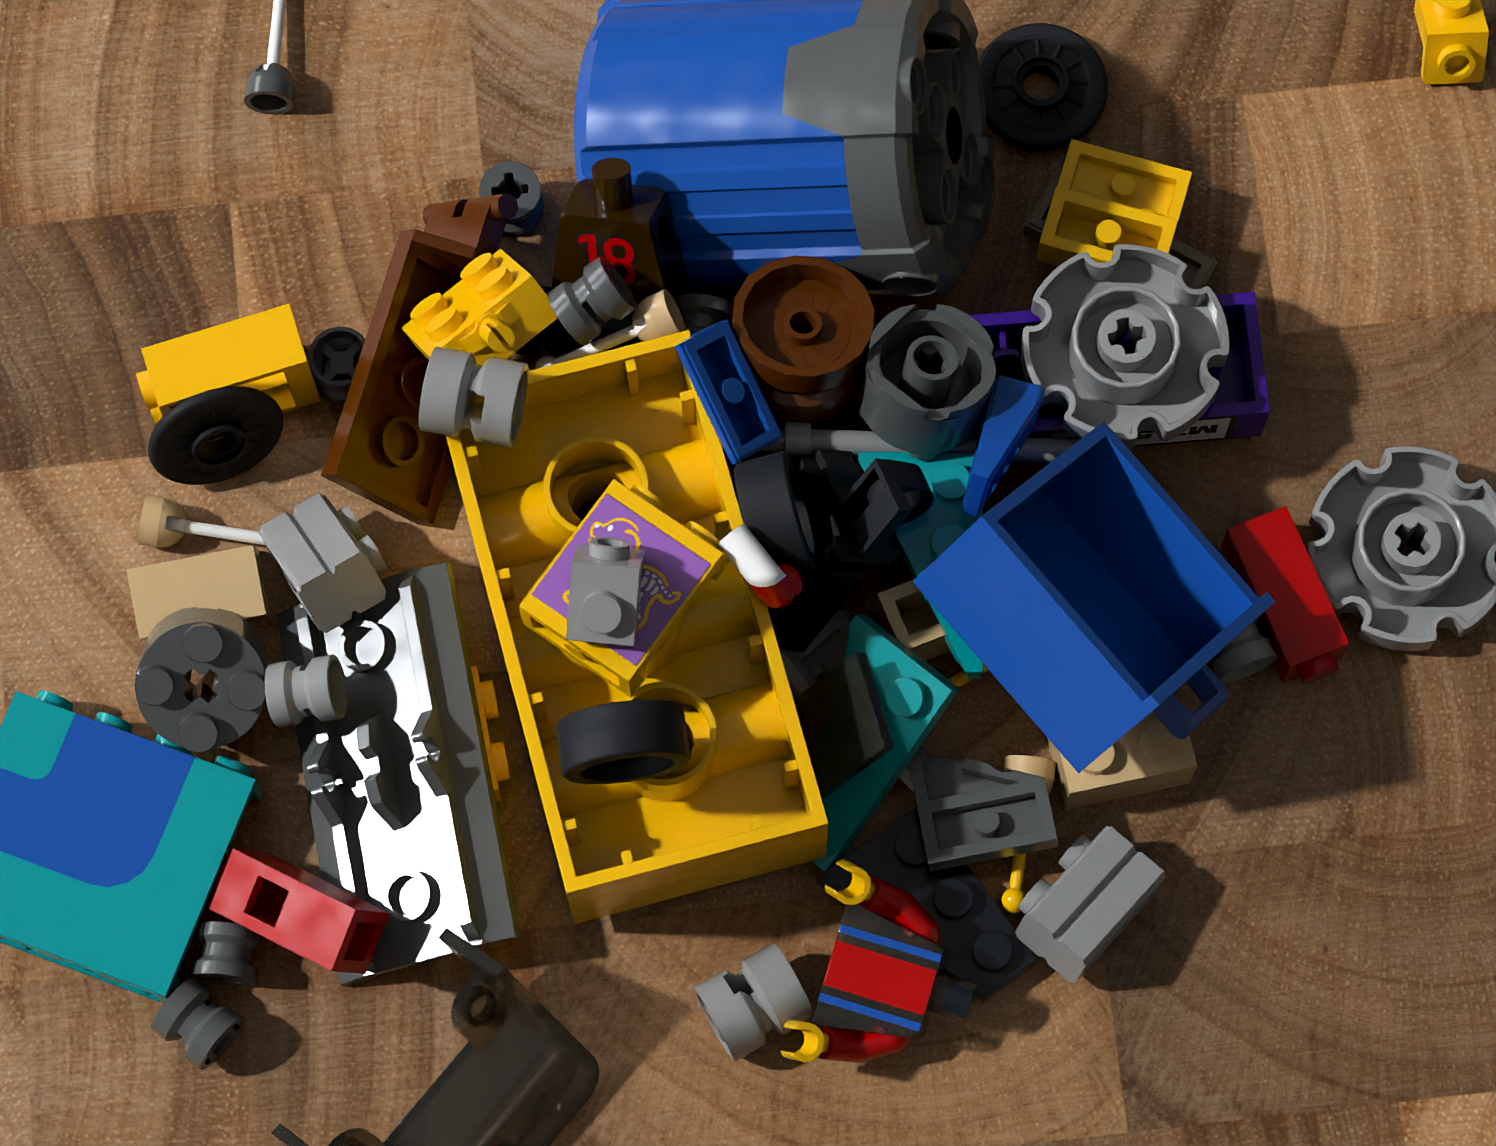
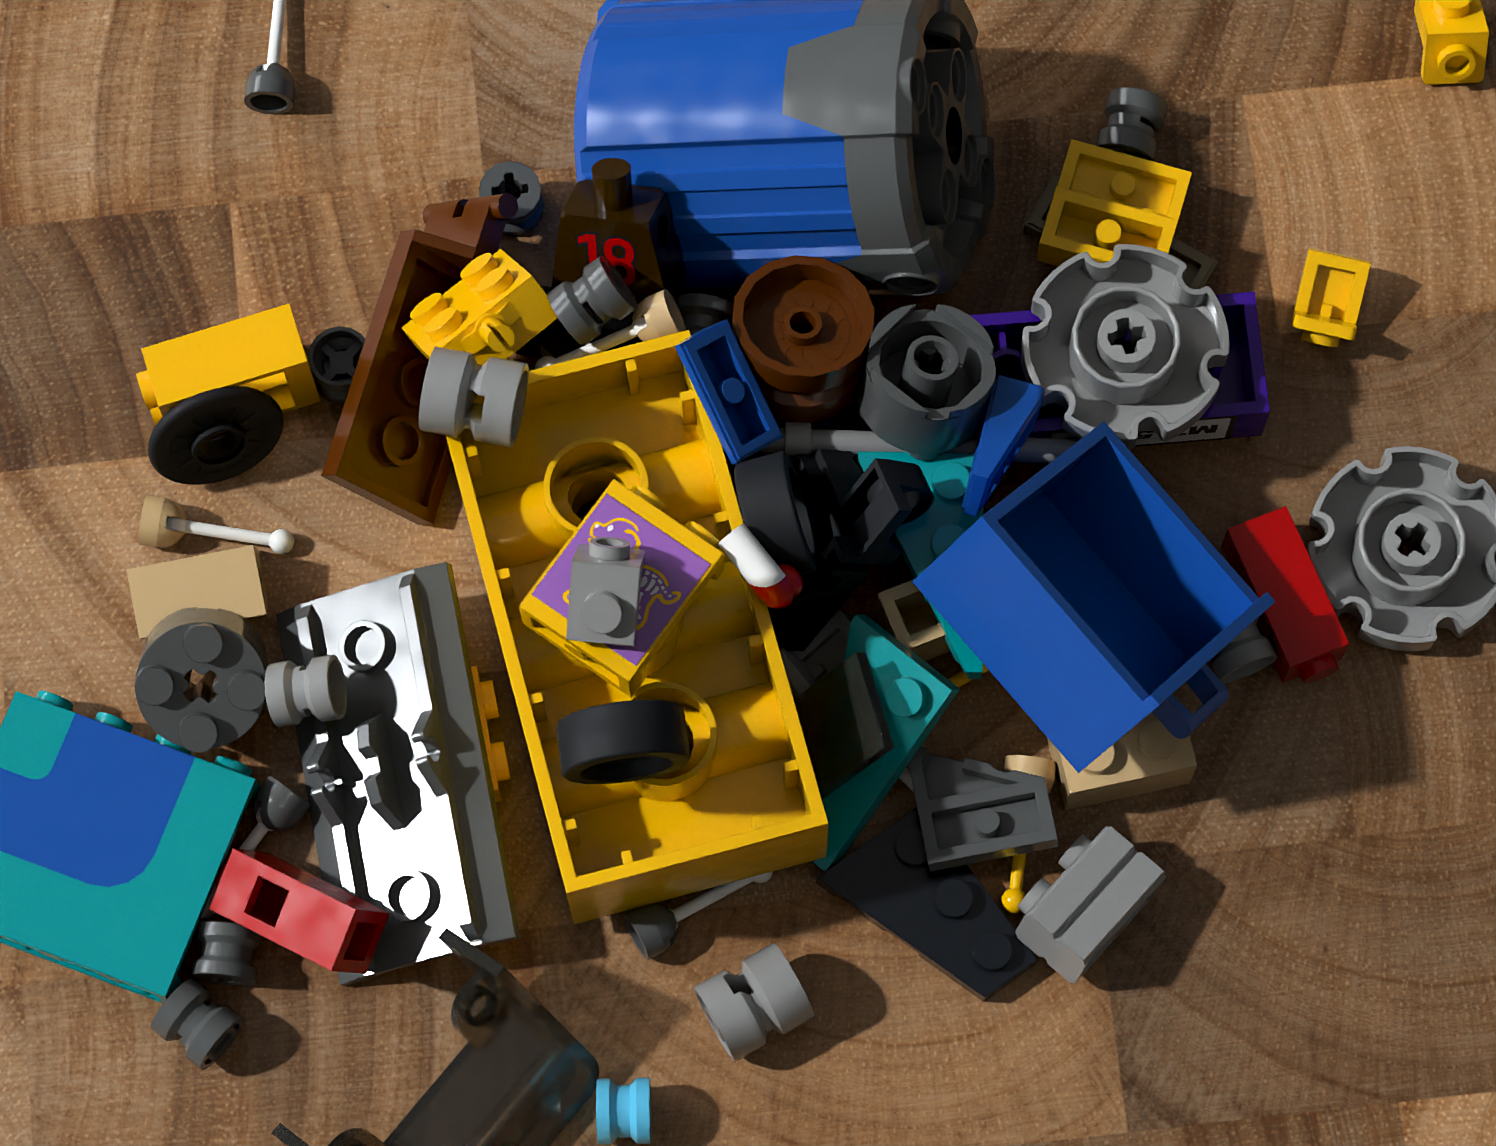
light grey brick [259,493,387,633] -> none
torso [780,859,978,1063] -> none
black wheel [979,23,1108,150] -> none
none -> dark grey hinge [201,775,311,919]
none -> medium azure wheel [596,1078,651,1145]
none -> dark grey hinge [623,871,773,961]
none -> dark grey wheel [1096,87,1168,162]
none -> yellow bracket [1291,247,1371,347]

